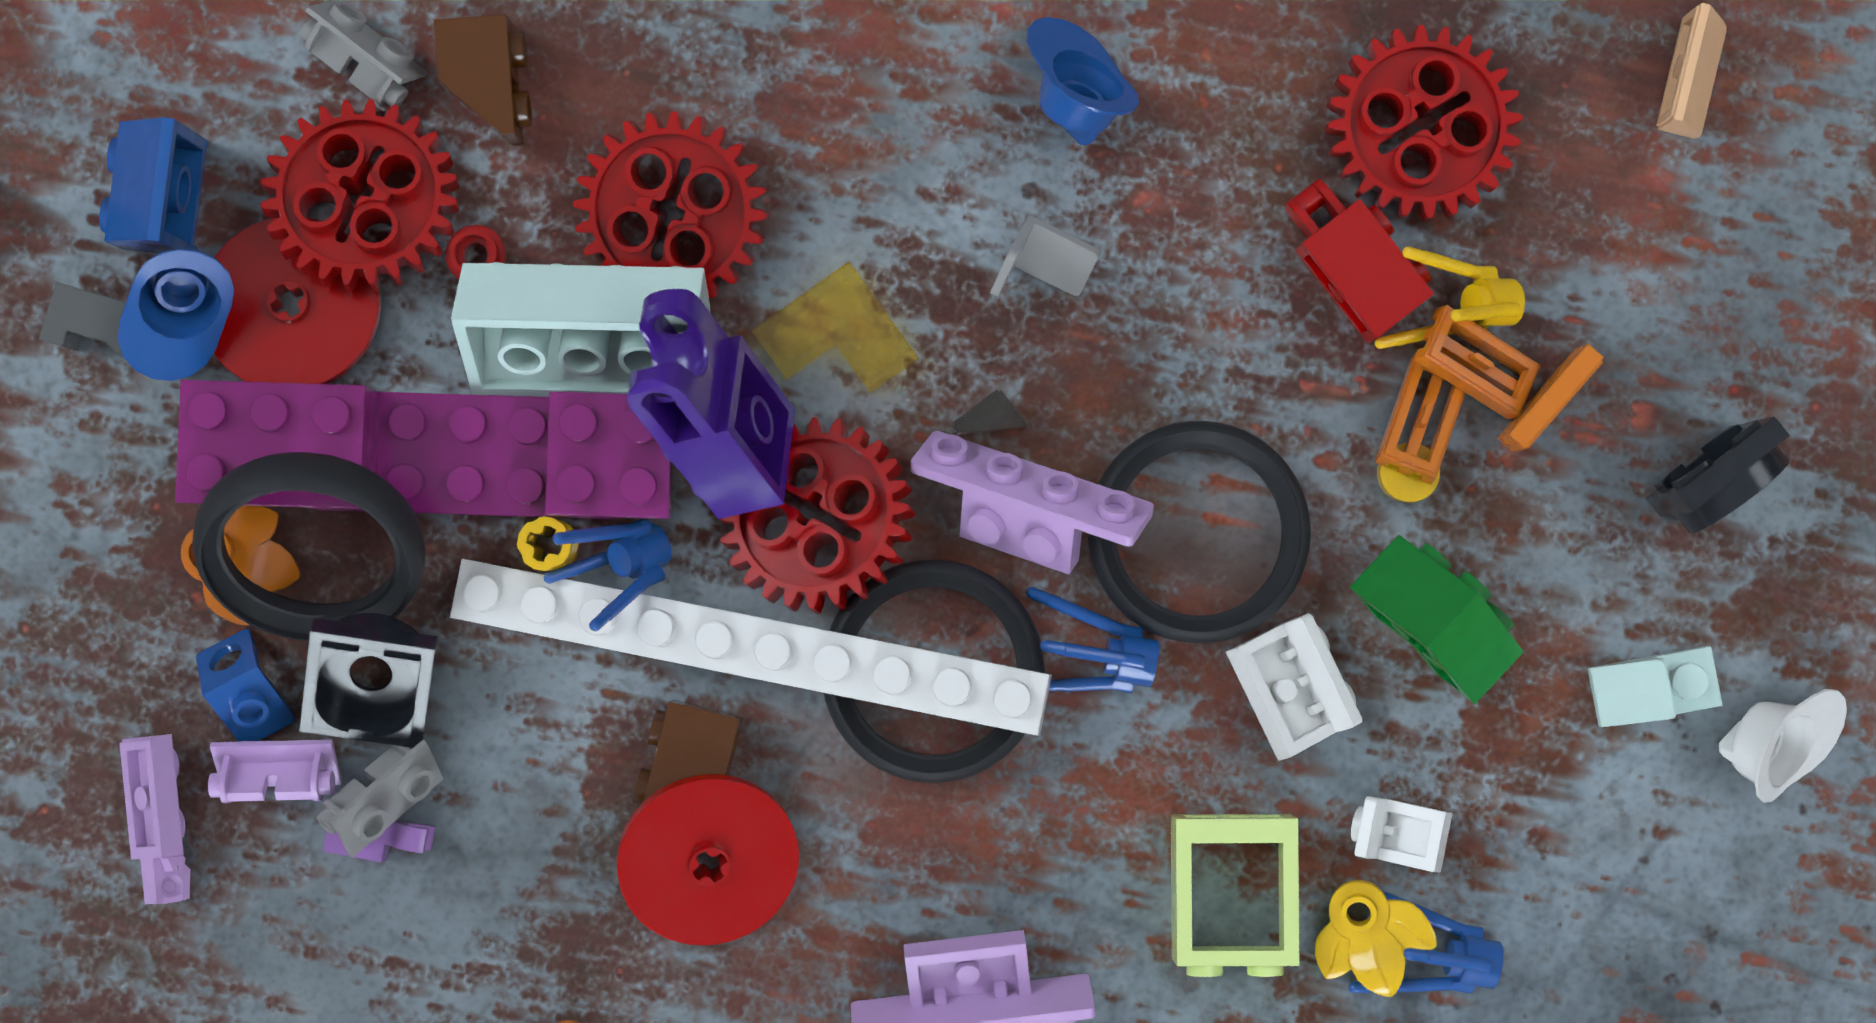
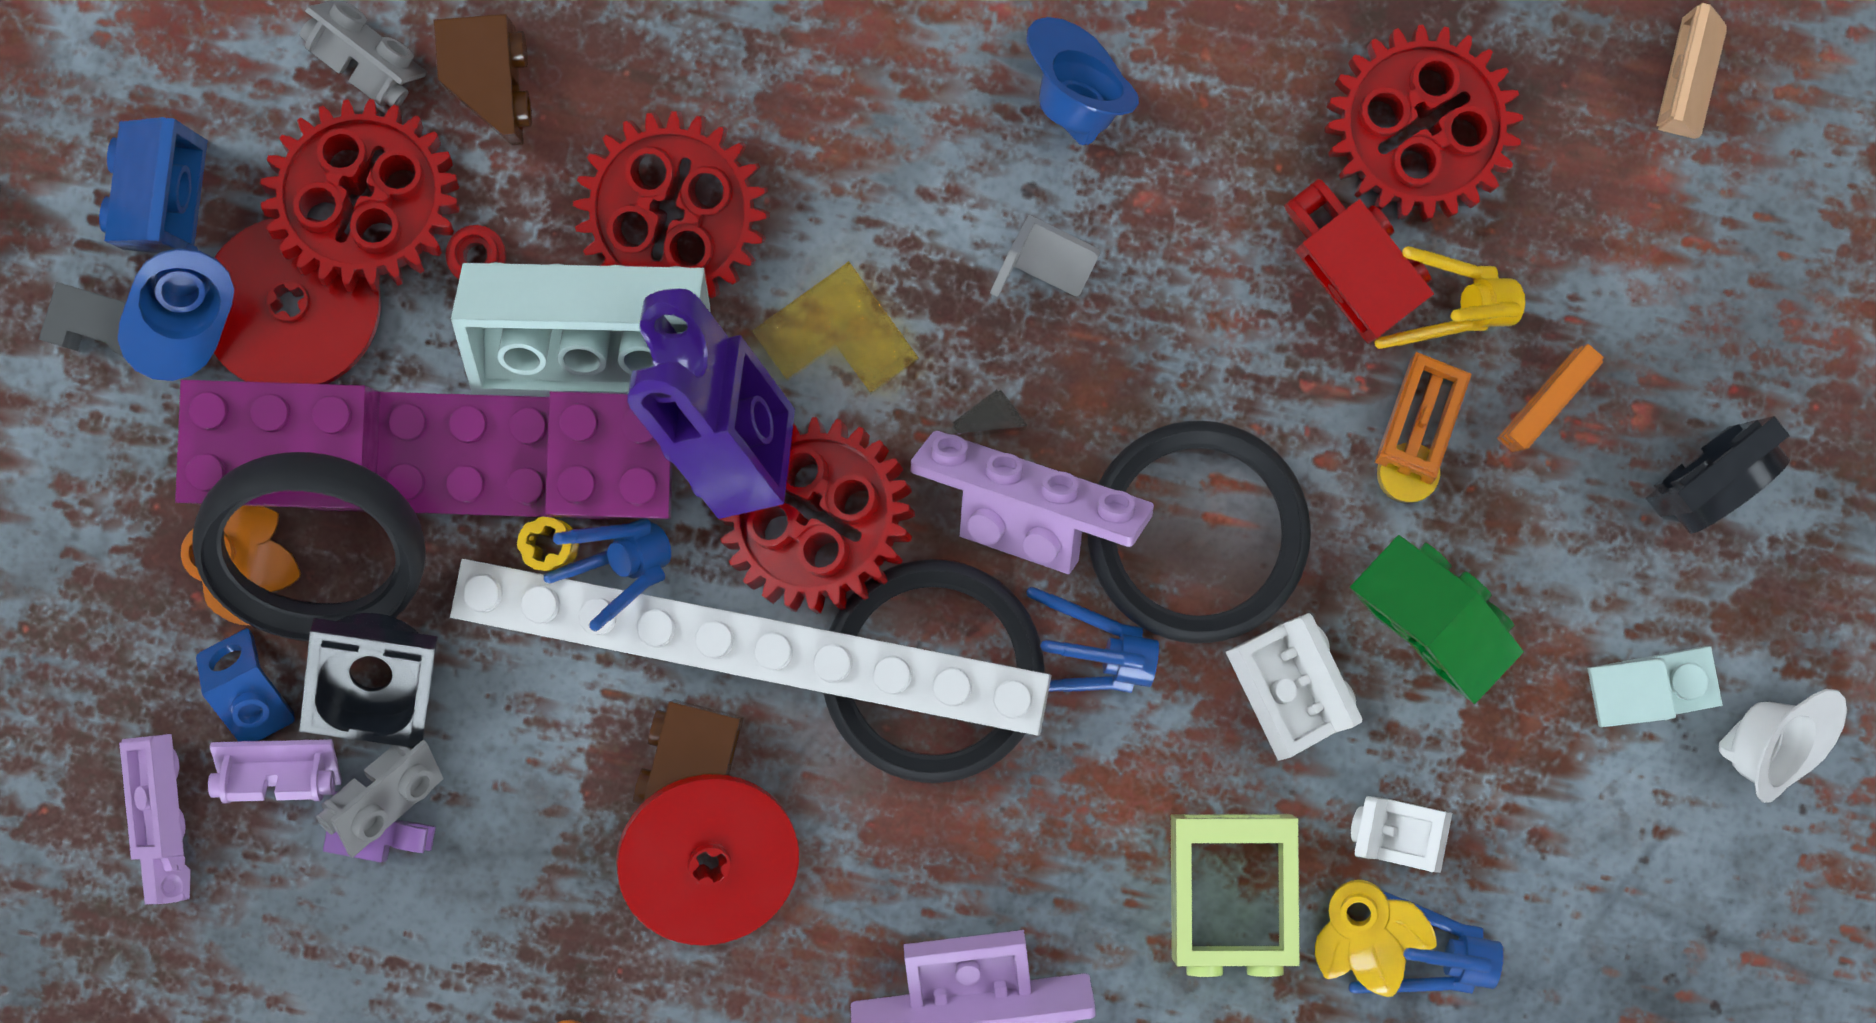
orange tile [1414,305,1541,419] -> none

